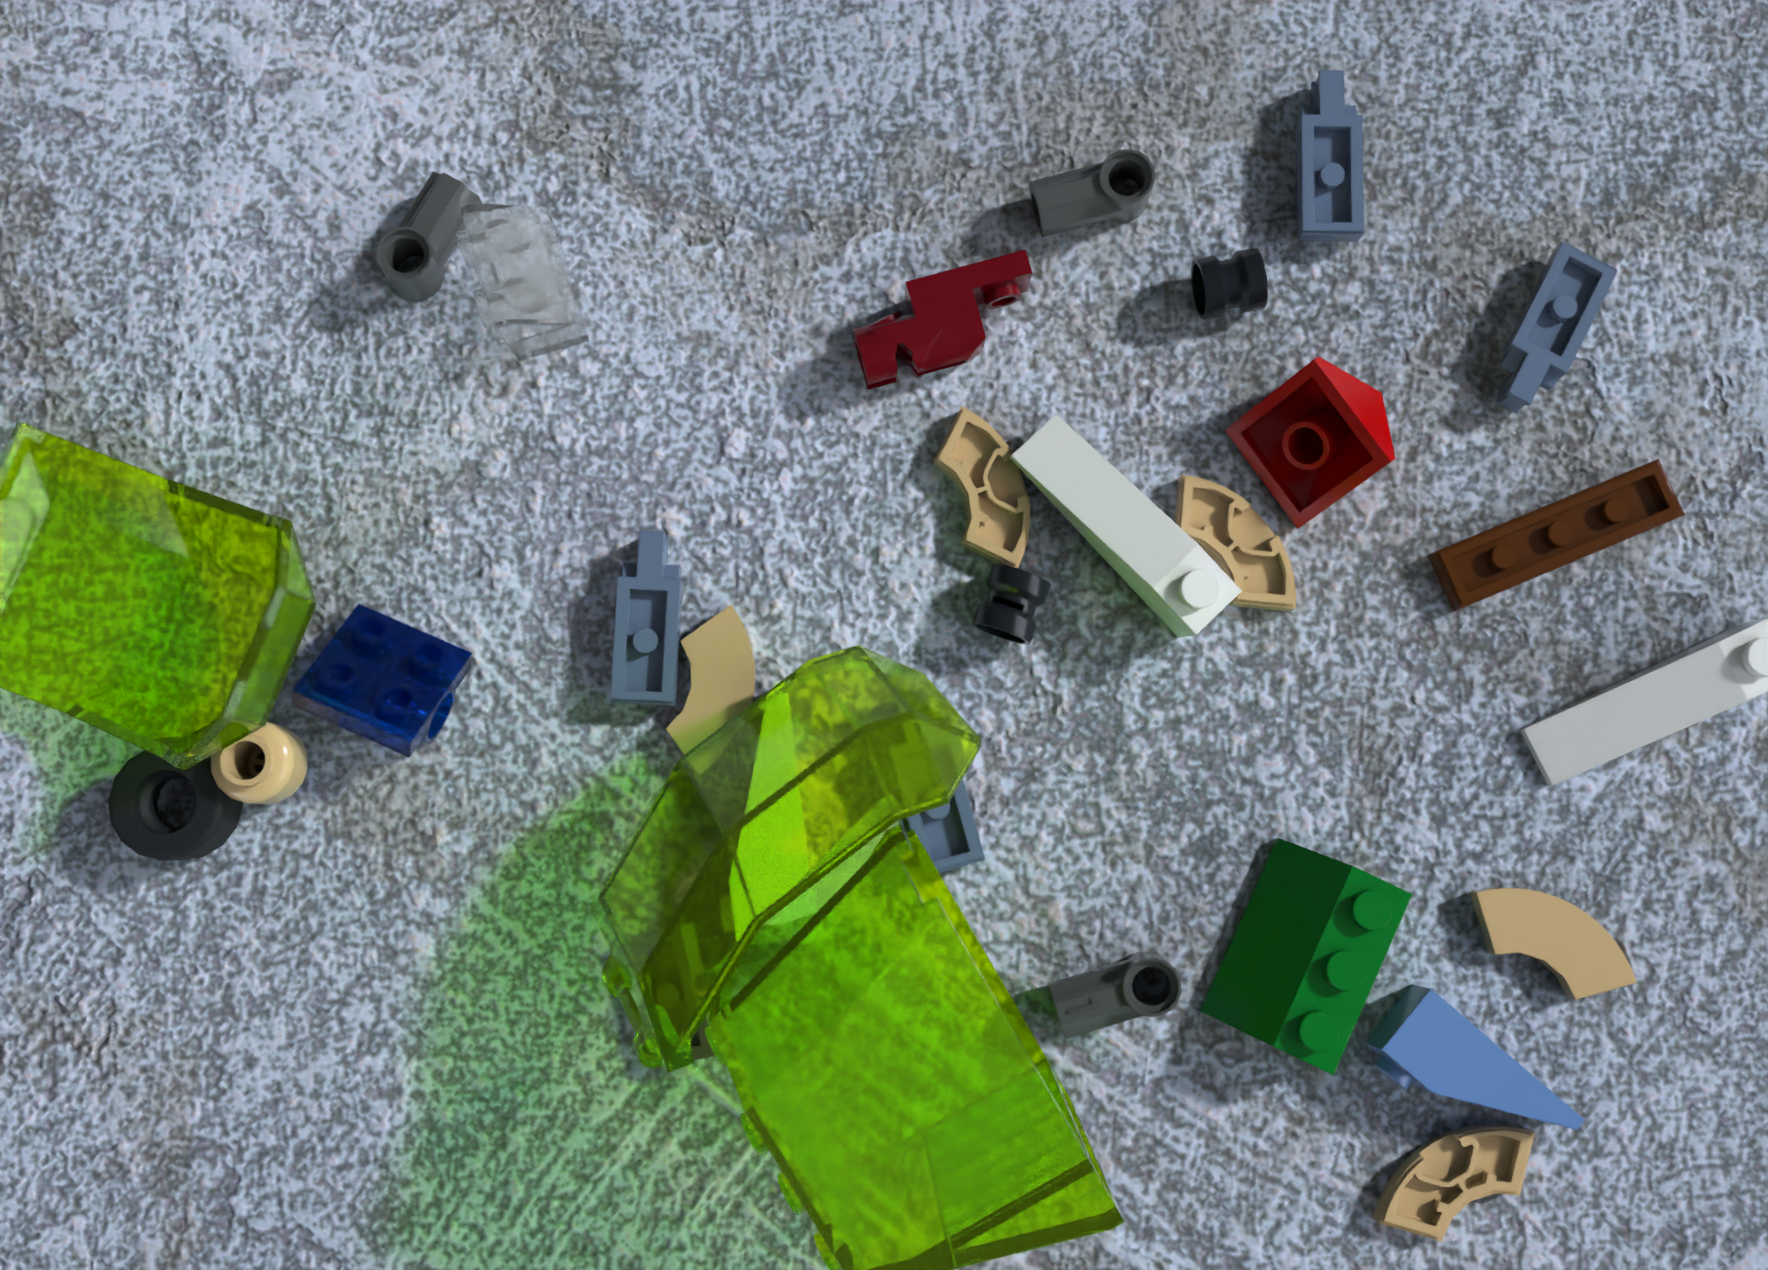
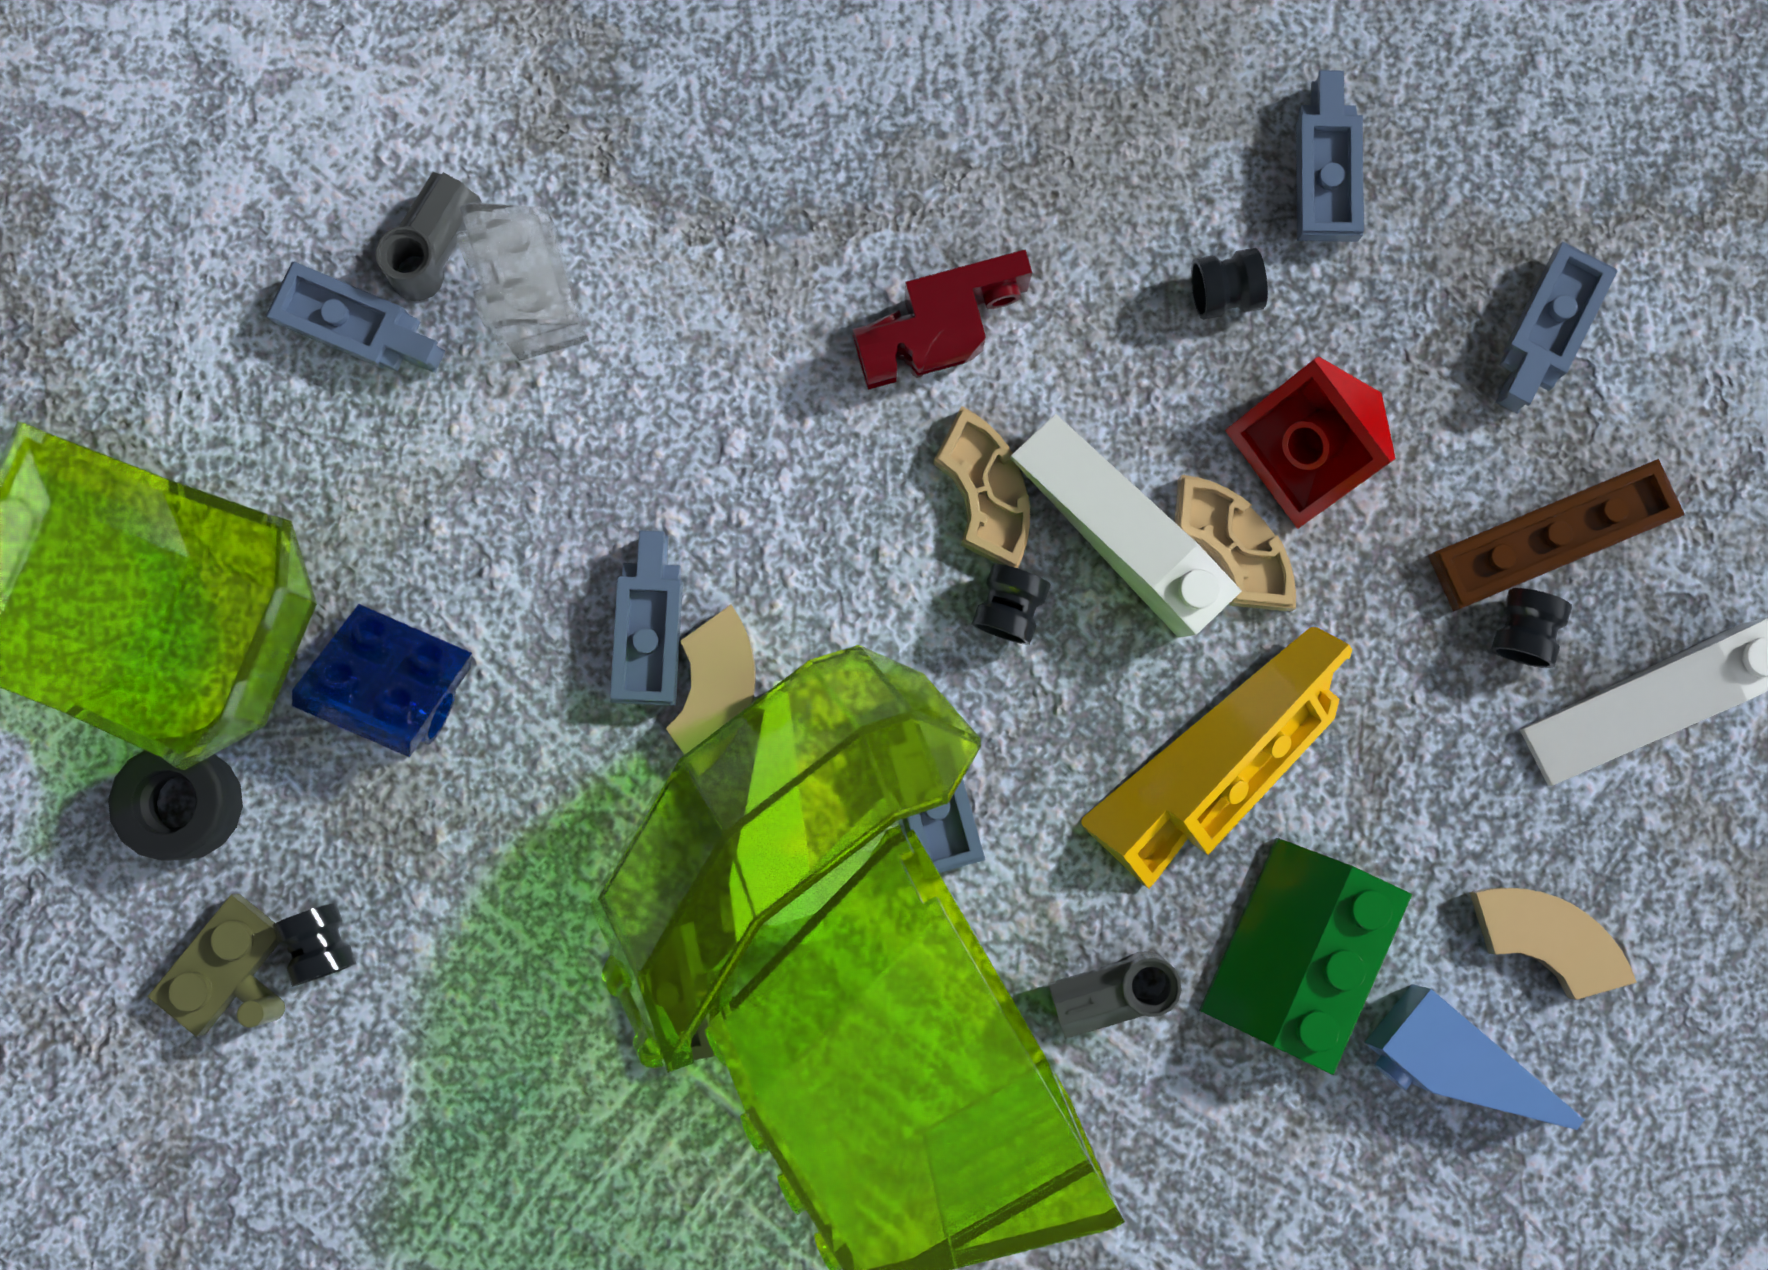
tan head [211,720,308,805] -> none
dark grey piece [1029,149,1155,237] -> none
tan tile [1372,1123,1535,1242] -> none
none -> olive plate [147,894,285,1037]
none -> sand blue hinge [266,261,445,373]
none -> black wheel [272,903,356,987]
none -> yellow wedge [1081,627,1352,889]
none -> black wheel [1491,588,1572,668]

